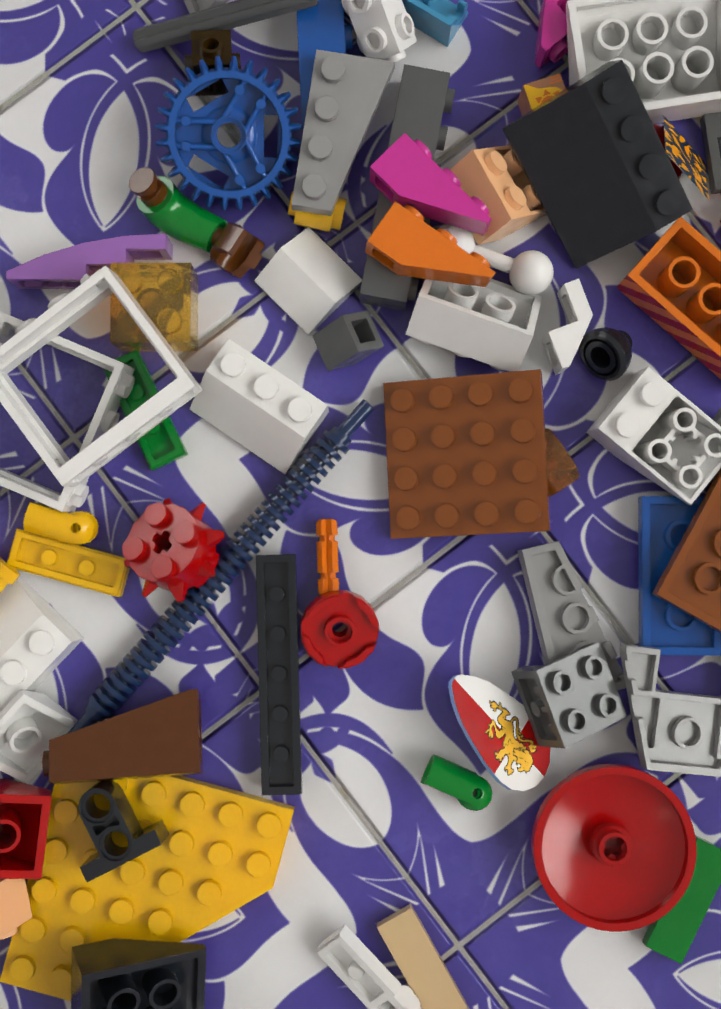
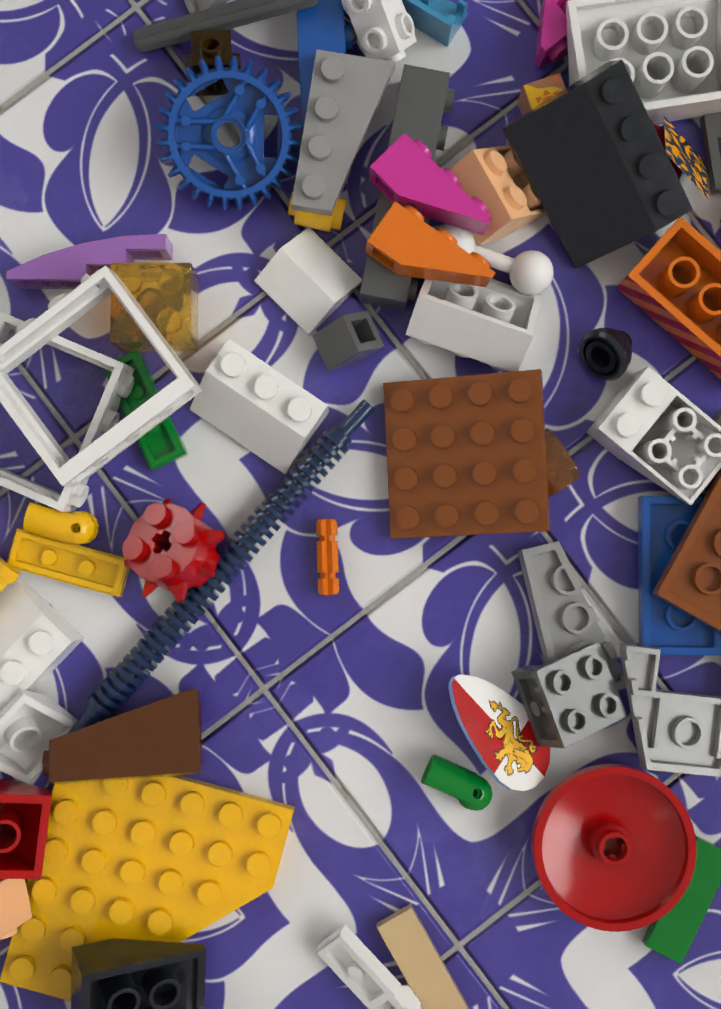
black tile [78,780,169,882] -> none
piece [129,167,265,279] -> none
black plate [256,554,303,796] -> none
red plate [301,590,379,669] -> none
white slope [542,279,593,375] -> none

